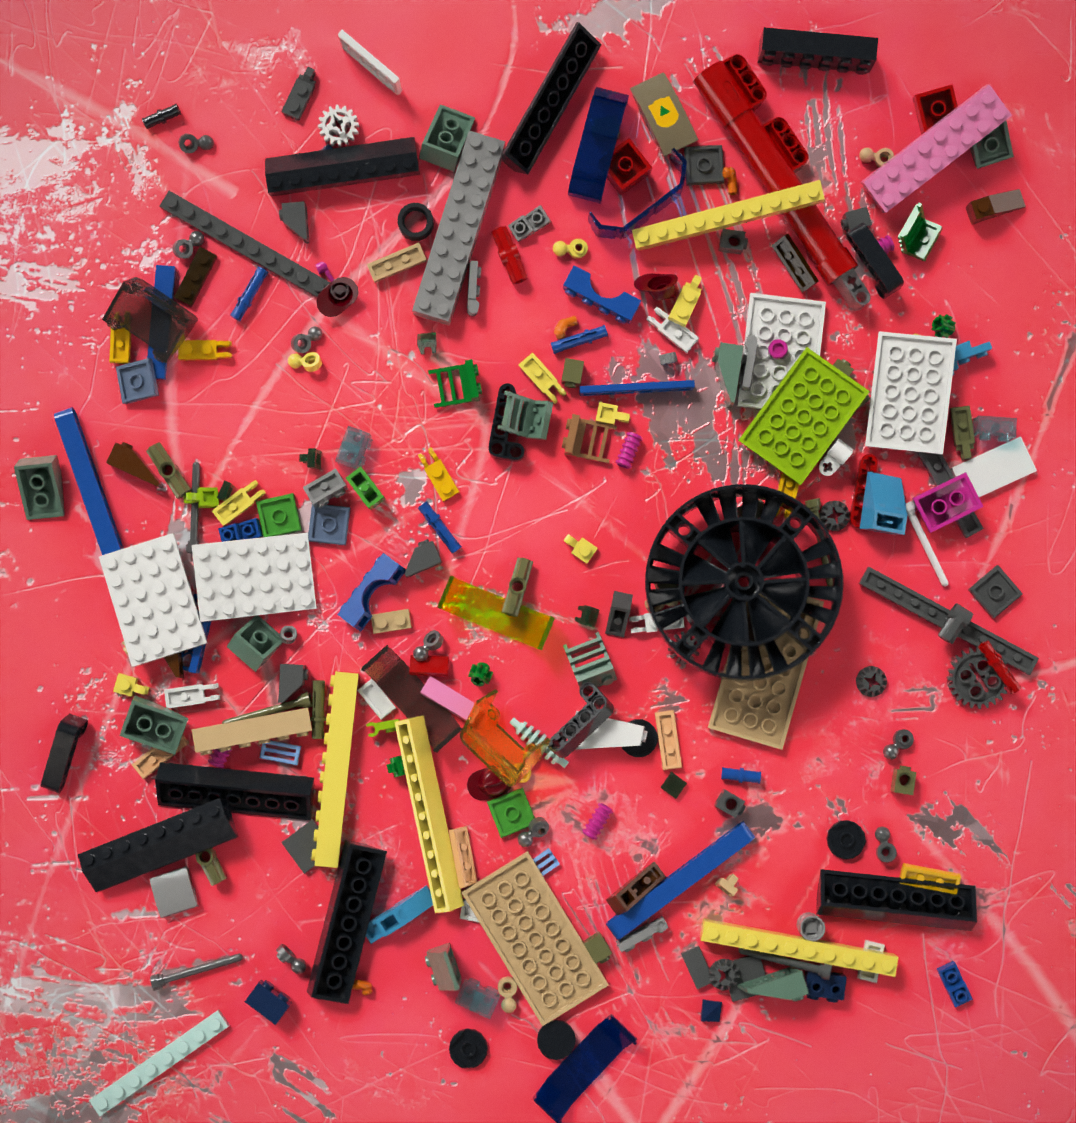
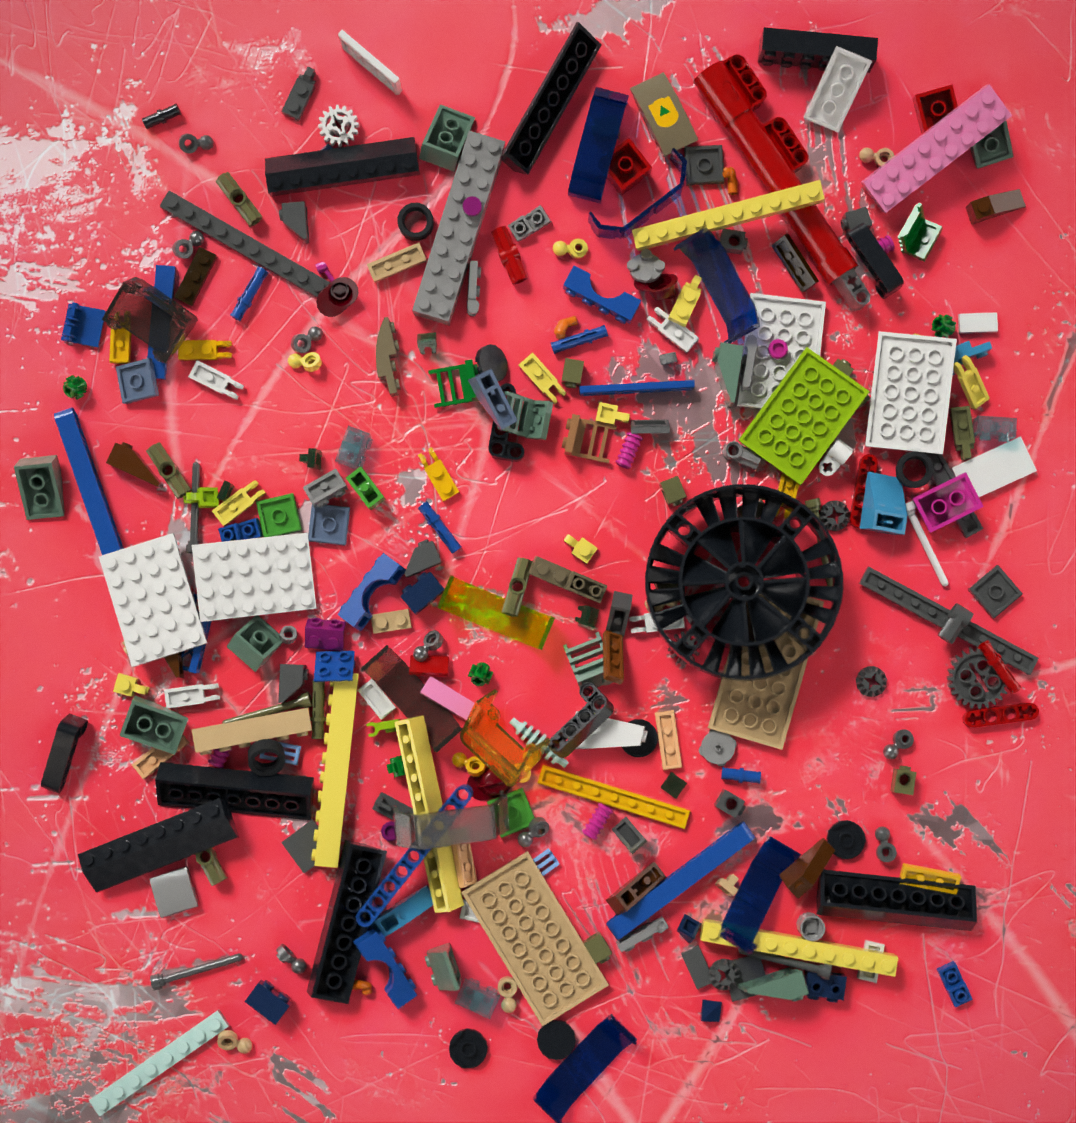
none -> blue hinge [61,302,106,347]
none -> green gear [63,375,87,400]
none -> white hinge [188,360,244,400]
none -> olive piece [215,172,263,227]
none -> tan plate [217,1030,253,1054]
none -> black tyre [248,739,285,776]
none -> magenta bracket [305,618,346,651]
none -> blue hinge [314,651,355,682]
none -> blue arch [353,928,417,1009]
none -> blue beam [356,784,473,927]
none -> dark grey hinge [372,792,414,827]
none -> dark tan slope [376,317,401,397]
none -> magenta tile [381,821,401,841]
none -> clear smoke windscreen [393,790,510,850]
none -> dark blue brick [400,572,446,615]
none -> yellow plate [452,752,486,777]
none -> magenta tile [463,196,482,217]
none -> sand blue slope [468,369,518,430]
none -> black tile [475,344,508,381]
none -> dark tan slope [528,556,607,603]
none -> yellow tile [537,765,690,829]
none -> dark orange tile [603,630,624,685]
none -> dark grey slope [612,817,647,854]
none -> light grey piece [627,249,665,283]
none -> dark grey tile [630,420,670,434]
none -> olive brick [659,476,687,507]
none -> clear blue windscreen [673,228,760,344]
none -> dark blue slope [676,914,701,943]
none -> light grey piece [698,729,737,766]
none -> clear blue windscreen [719,836,801,954]
none -> light grey piece [722,441,761,470]
none -> reddish brown slope [779,838,835,899]
none -> white tile [804,46,872,132]
none -> black tyre [895,451,934,488]
none -> light yellow hinge [953,355,989,409]
none -> white tile [958,312,998,334]
none -> red beam [962,703,1039,728]

